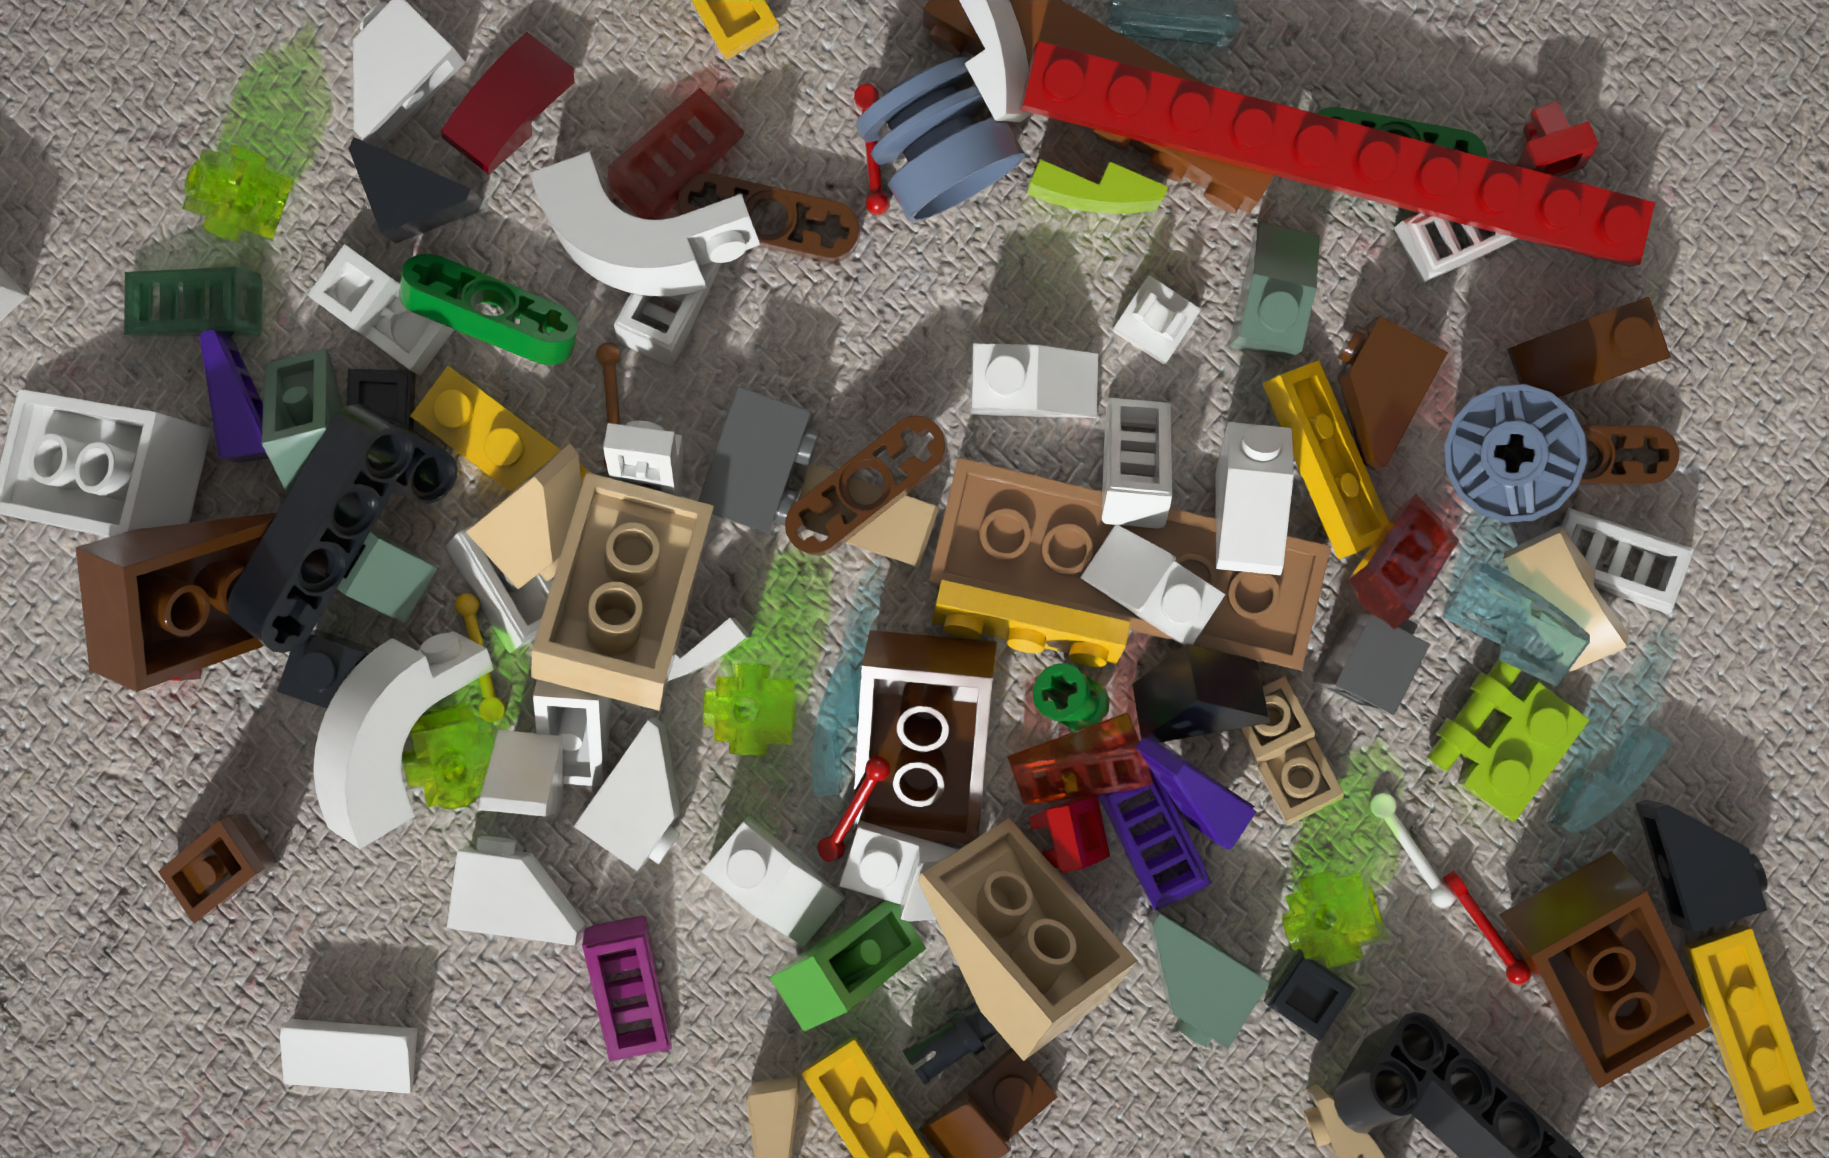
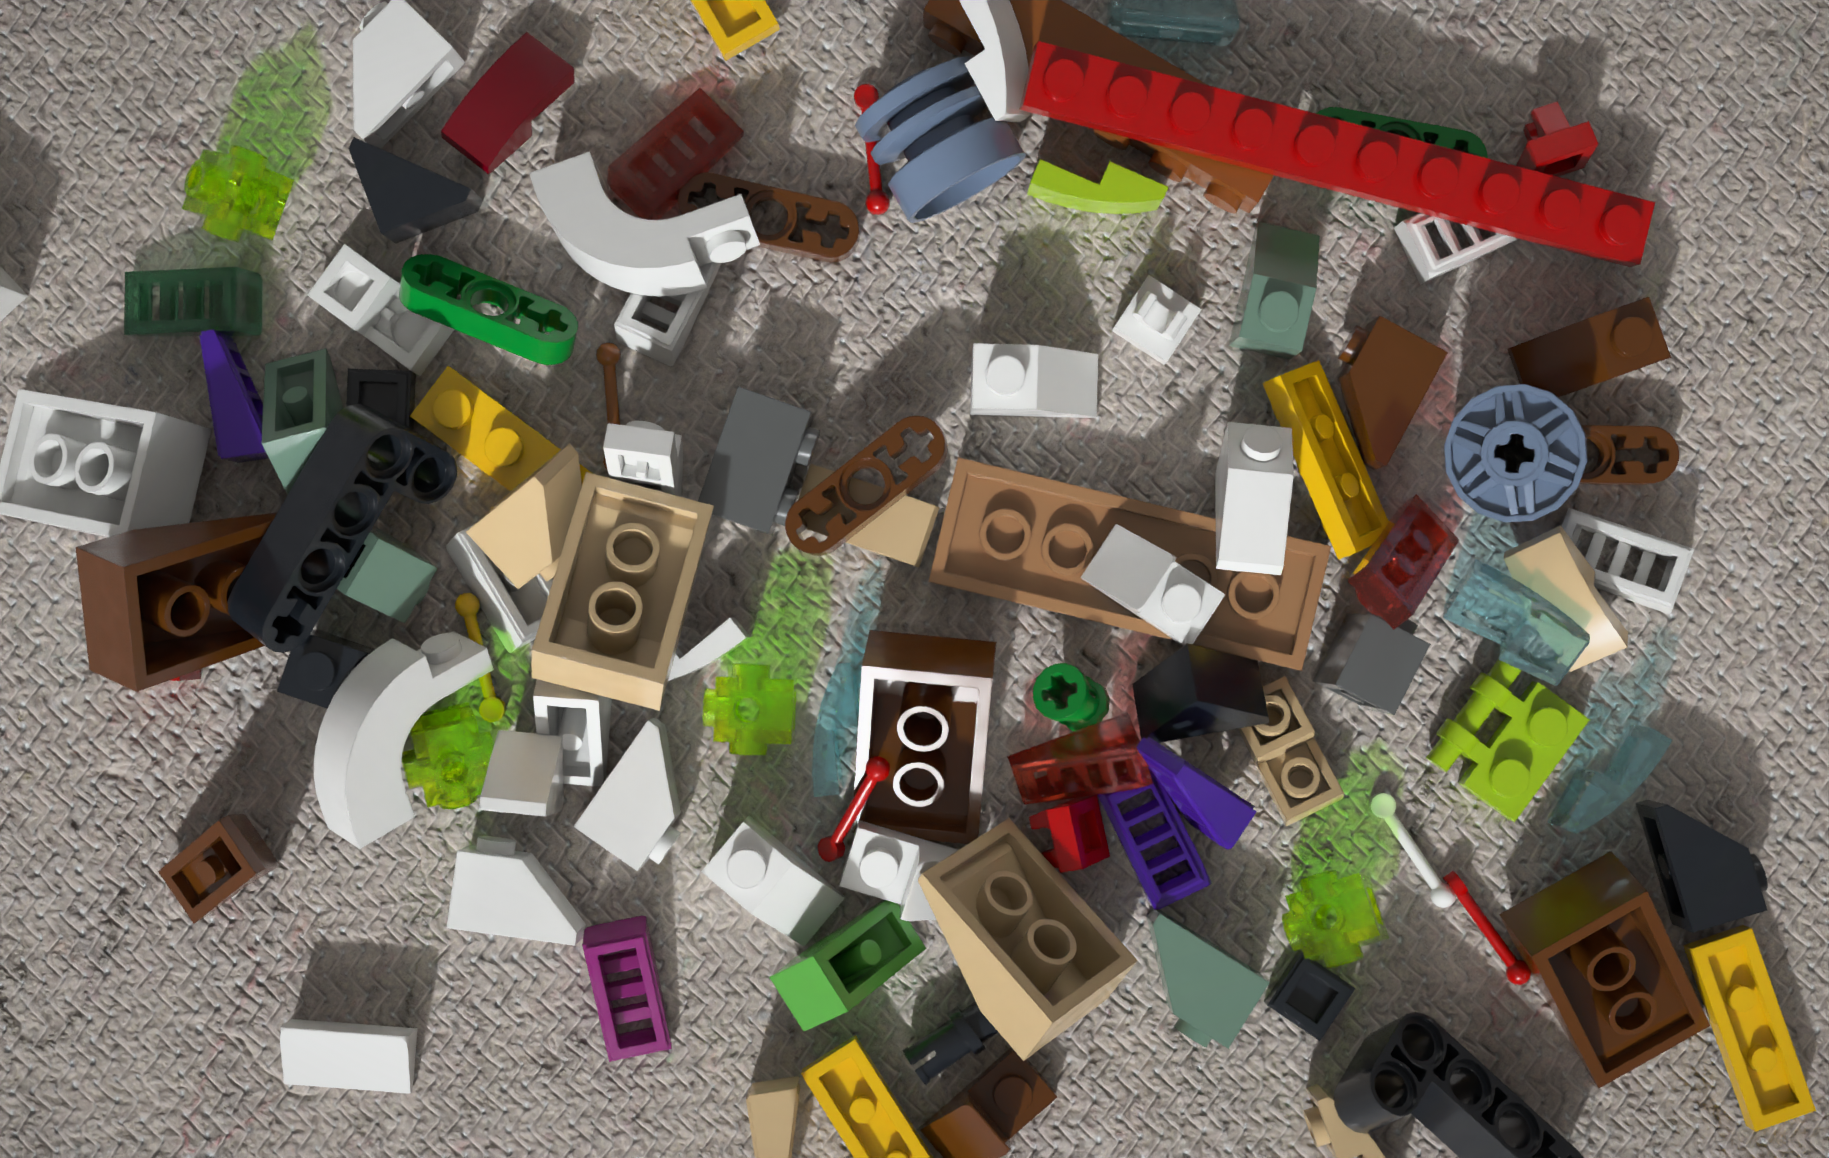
yellow plate [931,580,1131,667] -> none
white slope [1102,397,1172,529] -> none

